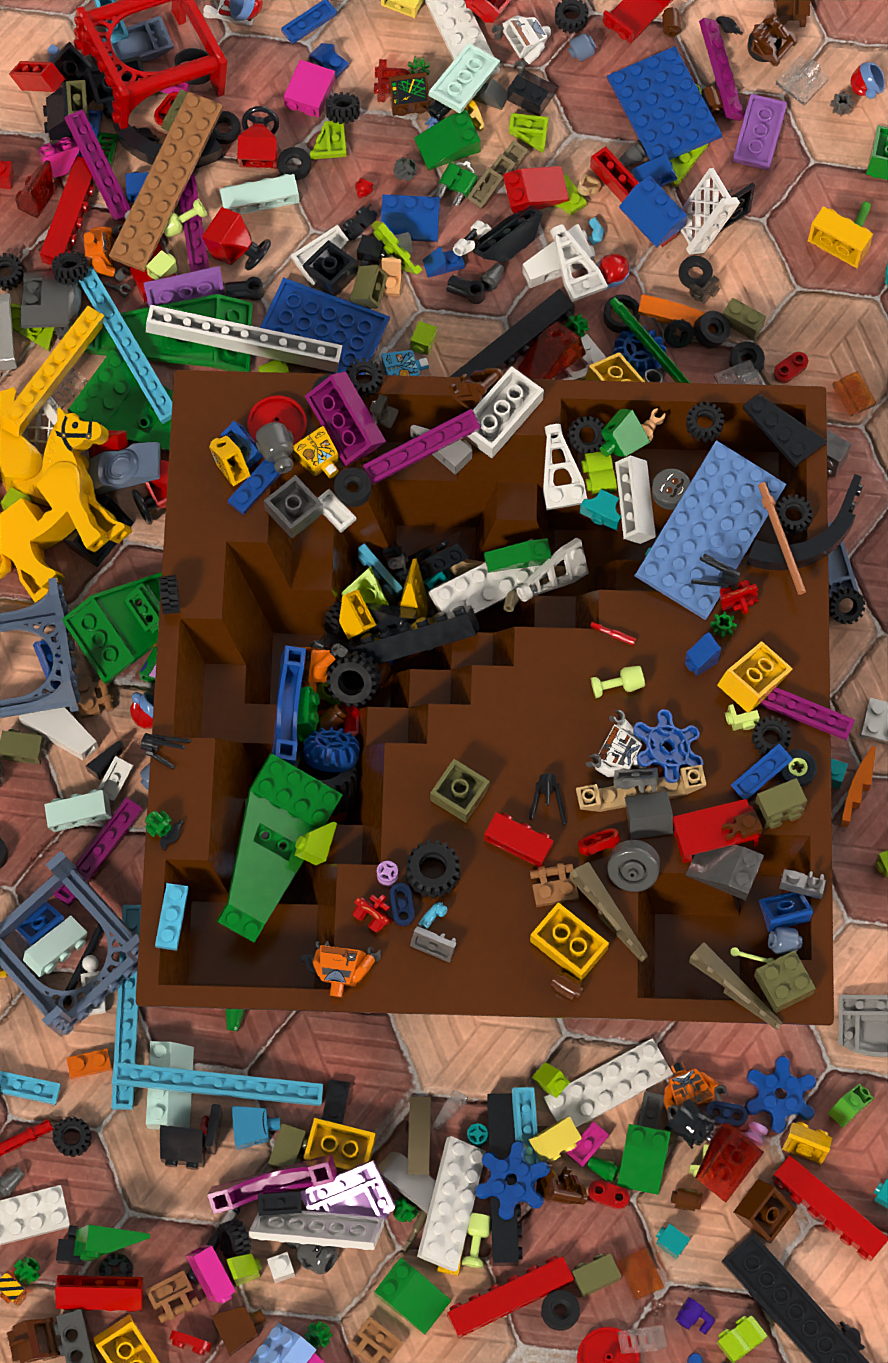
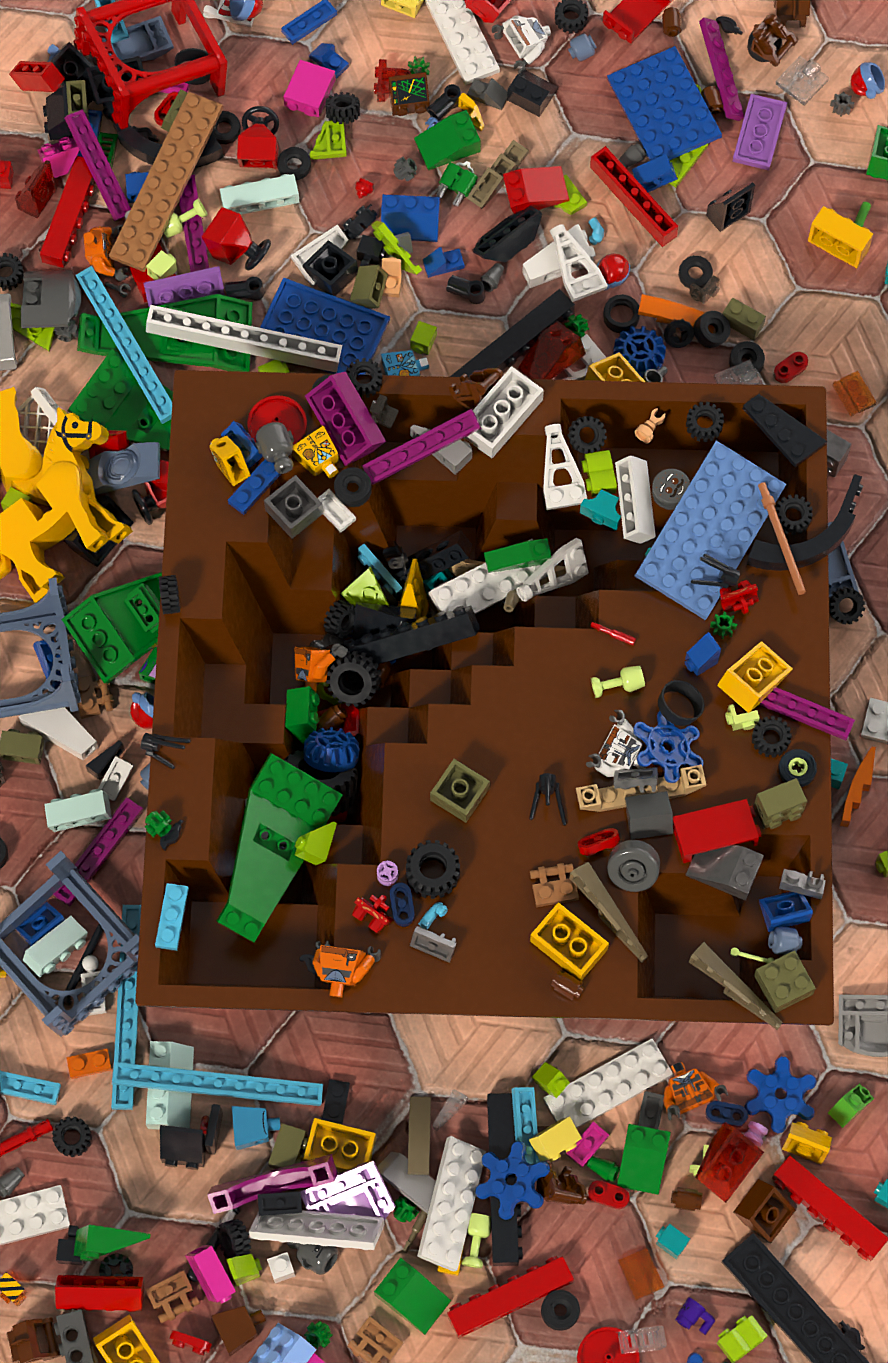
yellow brick [2,306,104,438] -> none
green gear [14,1257,40,1285] -> none
clear slope [51,367,88,409] -> none
black tyre [52,251,88,285] -> none
green cone [225,1009,245,1031] -> none
blue arch [272,645,306,766] -> none
yellow slope [339,589,376,640] -> none
light aqua plate [428,43,500,113] -> none
white piece [453,220,492,256] -> none
teal wheel [467,1123,488,1147] -> none
red brick [484,812,554,867] -> none
lime wing [509,113,548,153] -> none
olive brick [571,1253,622,1298] -> none
tan tile [577,173,601,196] -> none
torso [600,409,650,457] -> none
green piece [609,297,690,383] -> none
blue slope [619,175,687,248] -> none
black hat [664,1099,715,1149] -> none
white fence [681,168,740,255] -> none
reddish brown plate [721,810,763,841] -> none
blue plate [731,743,794,800] -> none
none -> black tyre [658,680,704,726]

